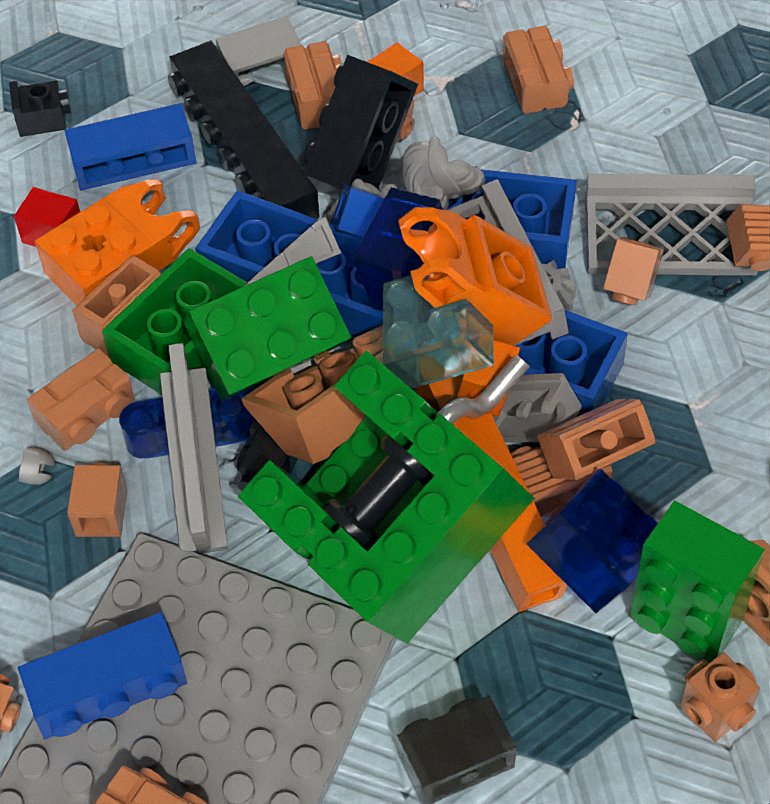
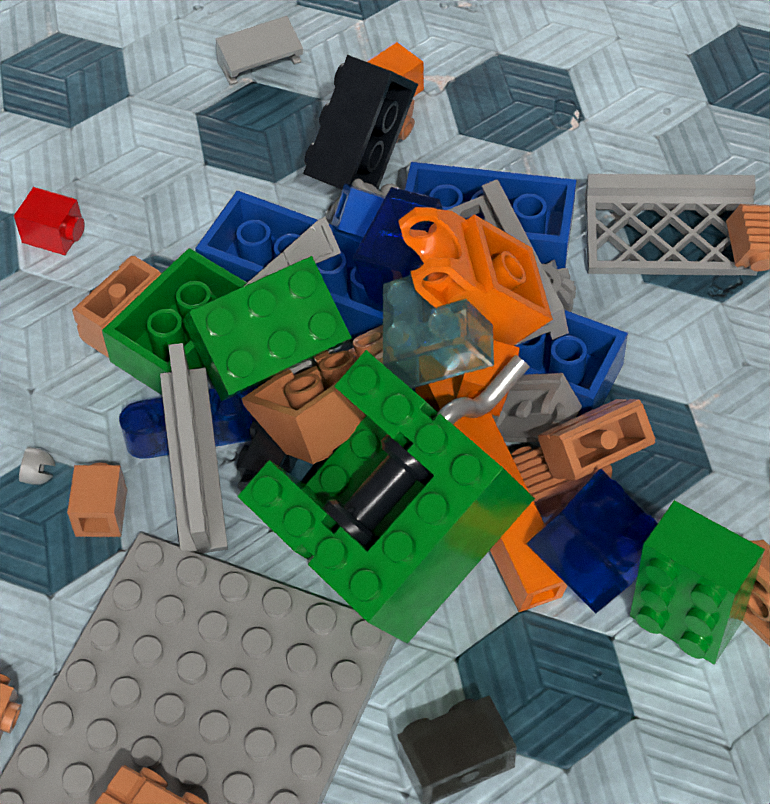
black brick [9,80,71,137] -> none
blue brick [17,612,188,740] -> none
nougat brick [26,348,135,451] -> none
orange brick [35,179,200,306] -> none
blue brick [64,103,197,191] -> none
black brick [168,40,320,219] -> none
nougat brick [283,41,342,130] -> none
light grey hair [402,137,486,210] -> none
nougat brick [503,25,574,114] -> none
nougat brick [603,237,664,305] -> none
nougat brick [680,652,760,743] -> none

